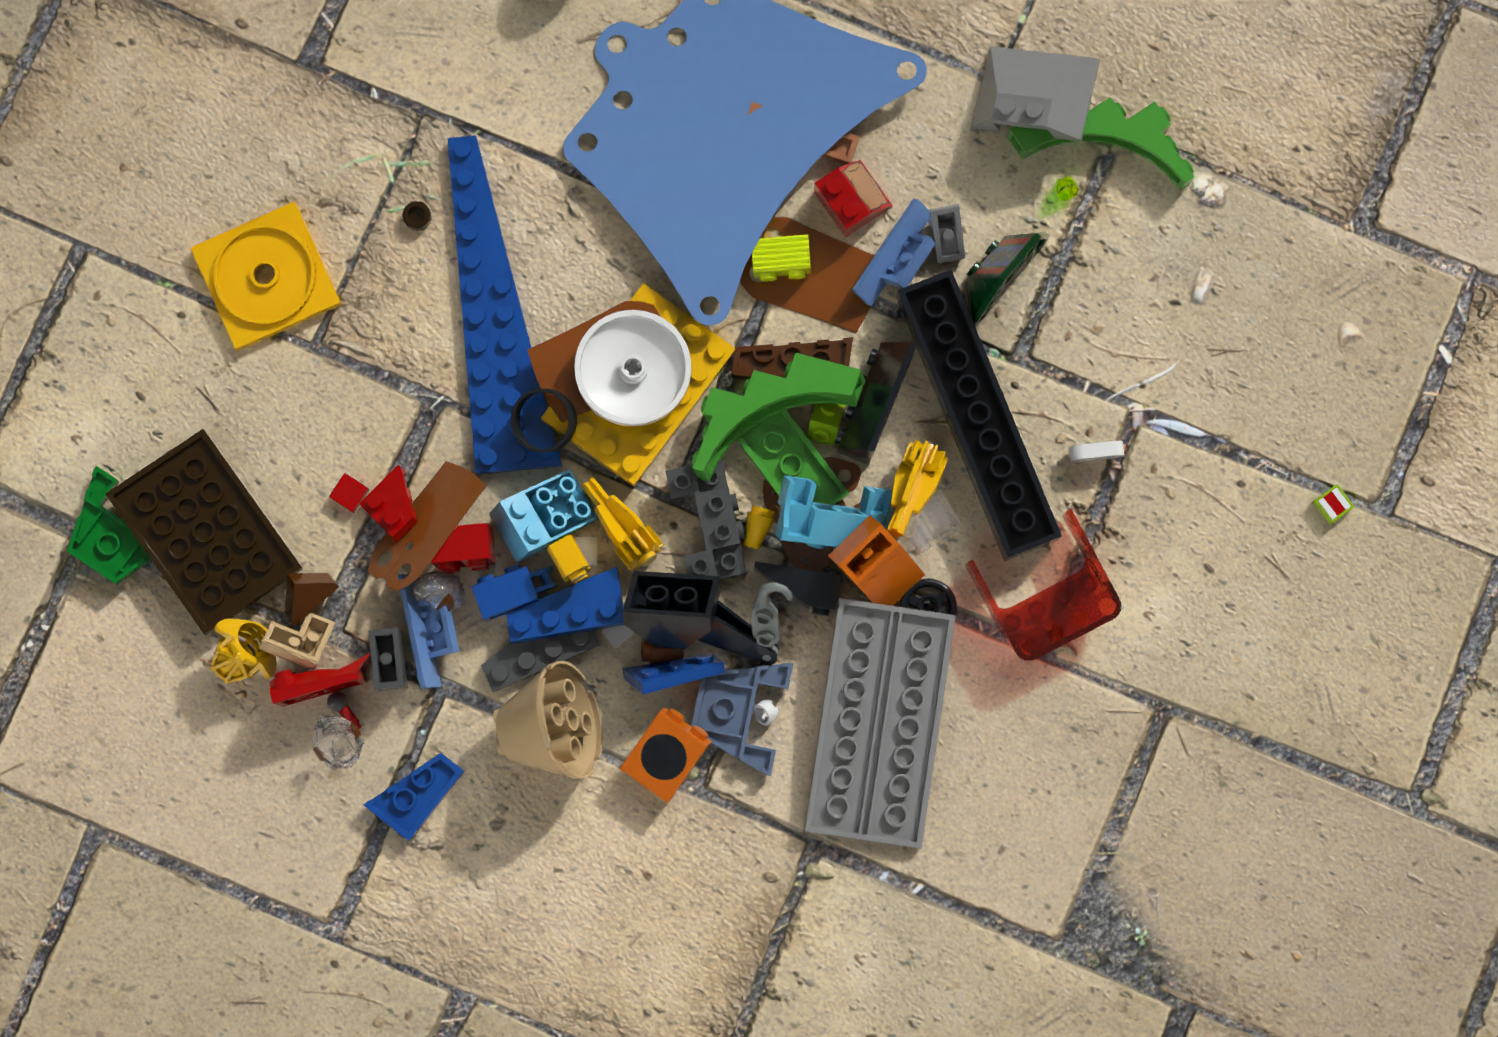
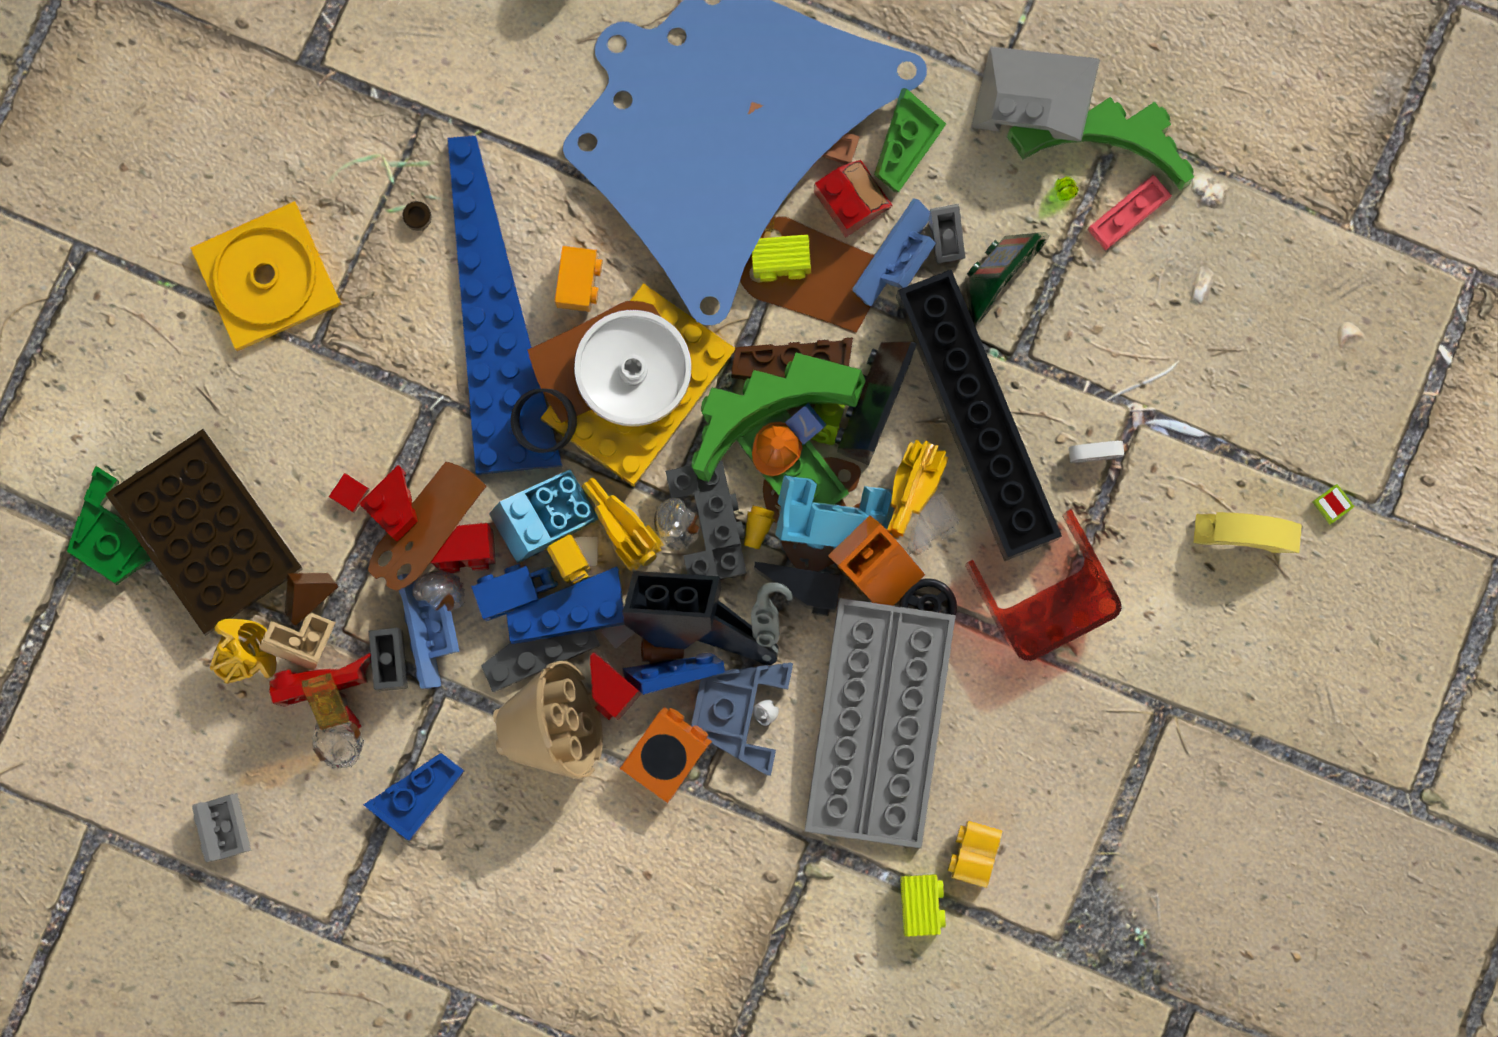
none -> light grey bracket [192,793,251,862]
none -> clear yellow plate [302,673,349,730]
none -> light orange brick [555,246,603,312]
none -> red slope [590,652,641,721]
none -> clear hair [654,498,699,551]
none -> orange piece [752,422,802,476]
none -> blue tile [785,403,827,445]
none -> bright green wing [874,88,946,192]
none -> neon yellow brick [900,874,946,937]
none -> yellow brick [948,821,1002,888]
none -> coral tile [1087,174,1172,251]
none -> light yellow arch [1194,512,1302,553]

